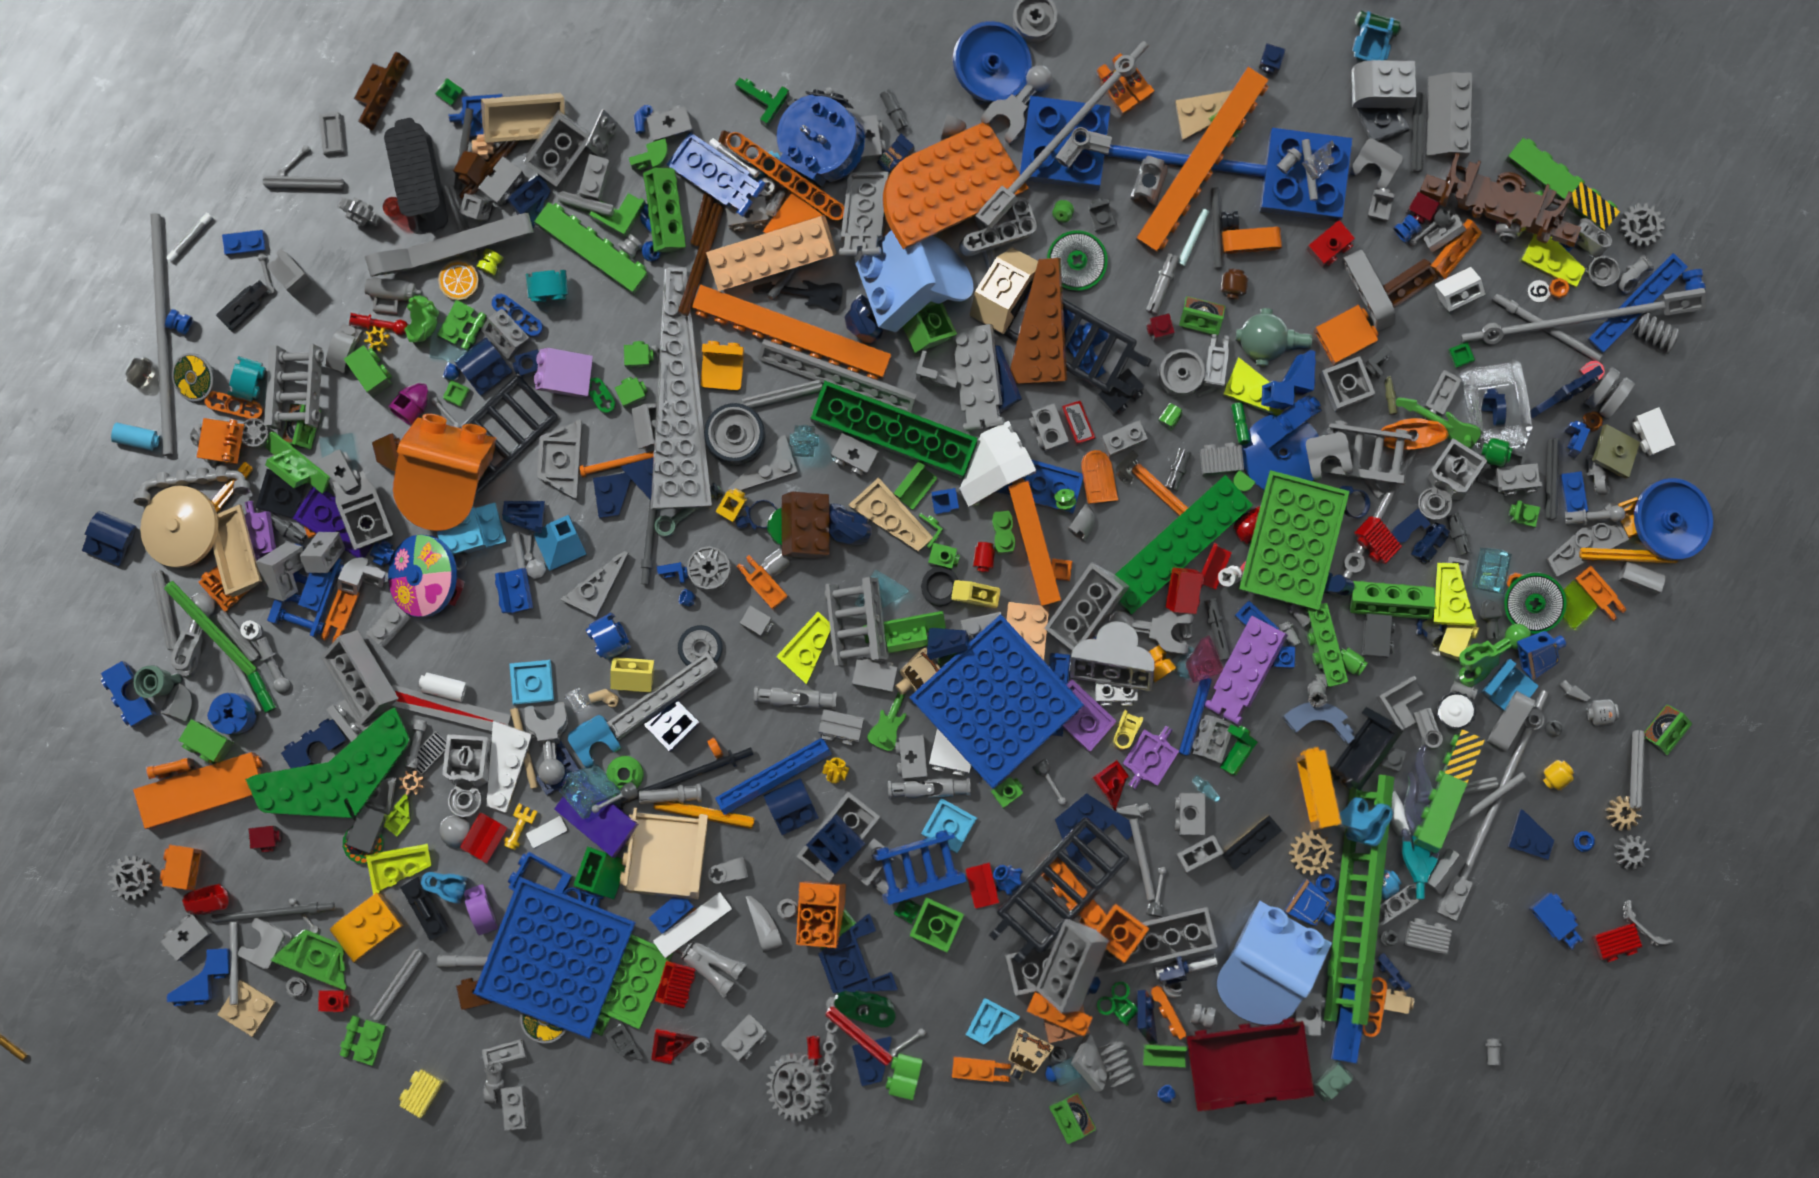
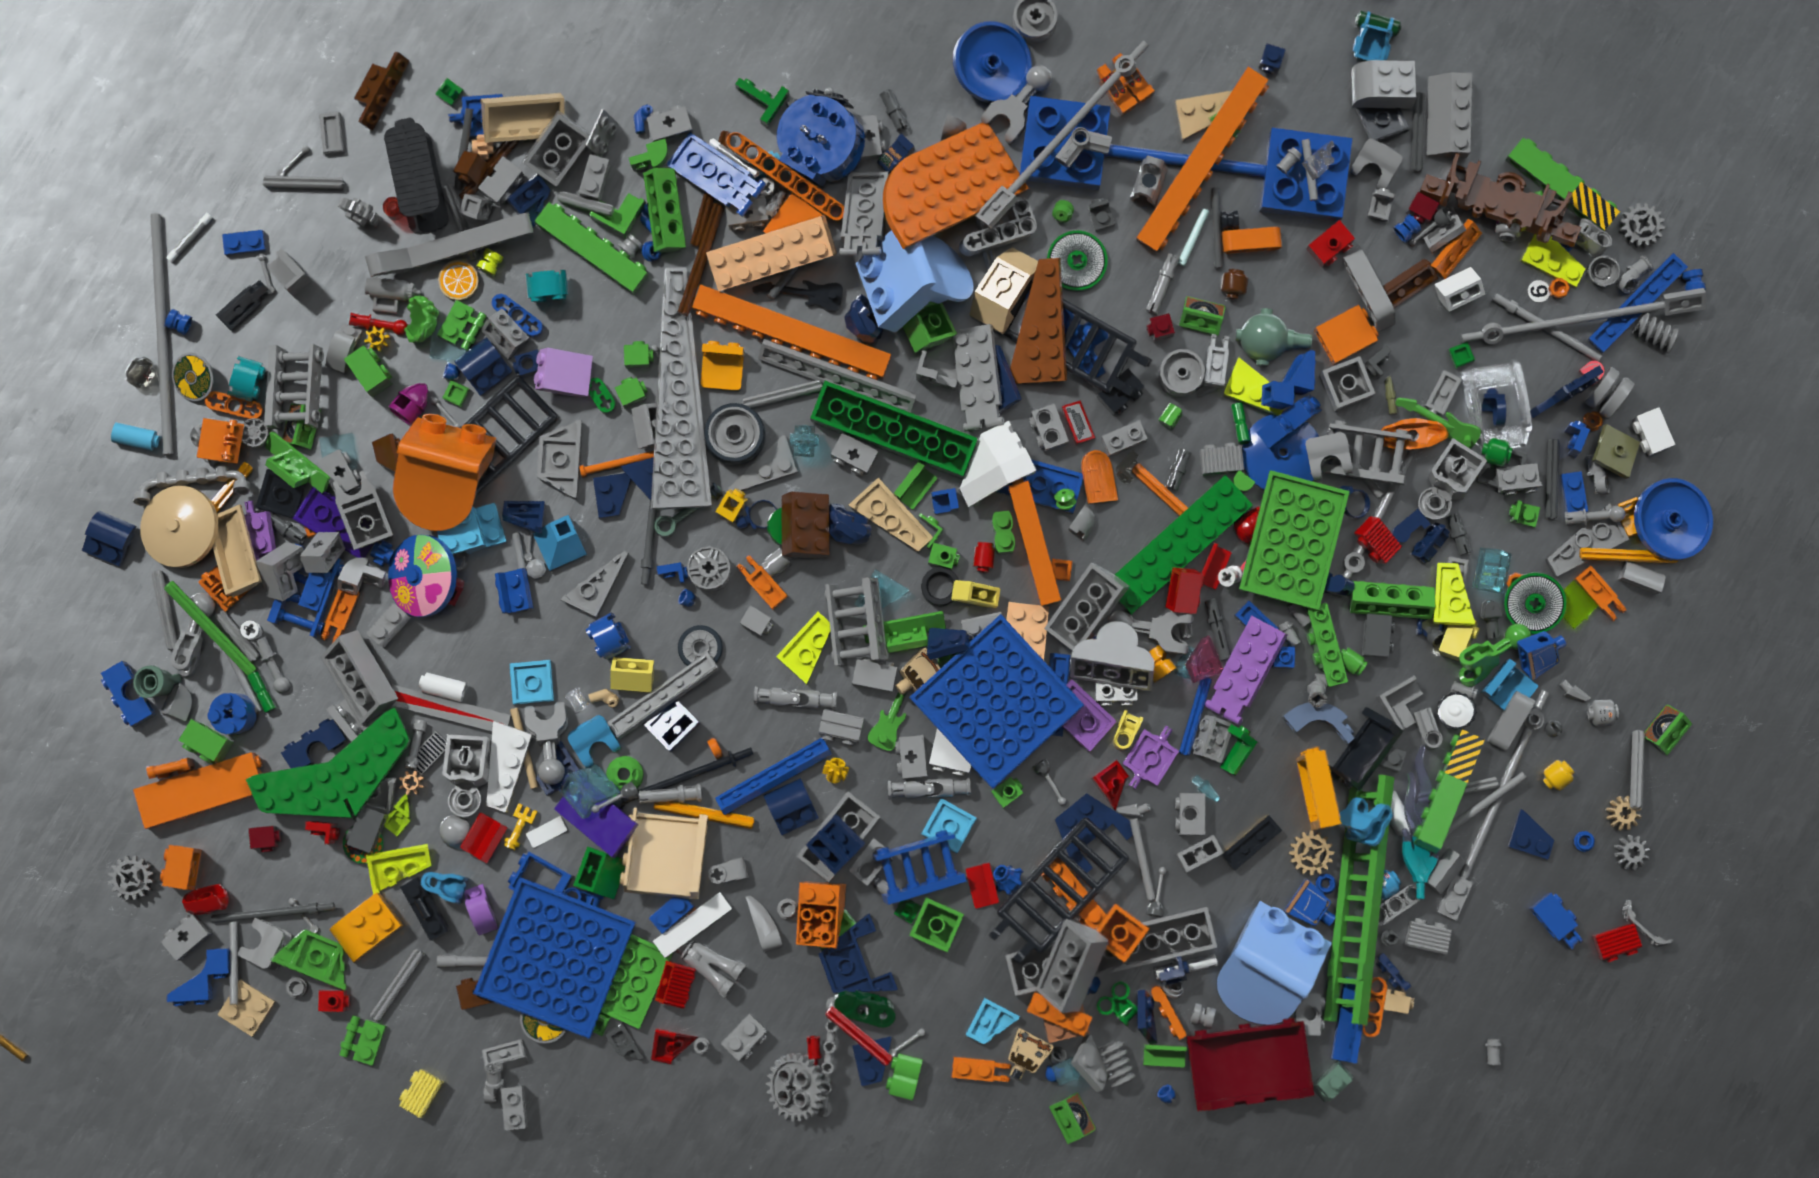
none -> red bracket [305,821,340,845]

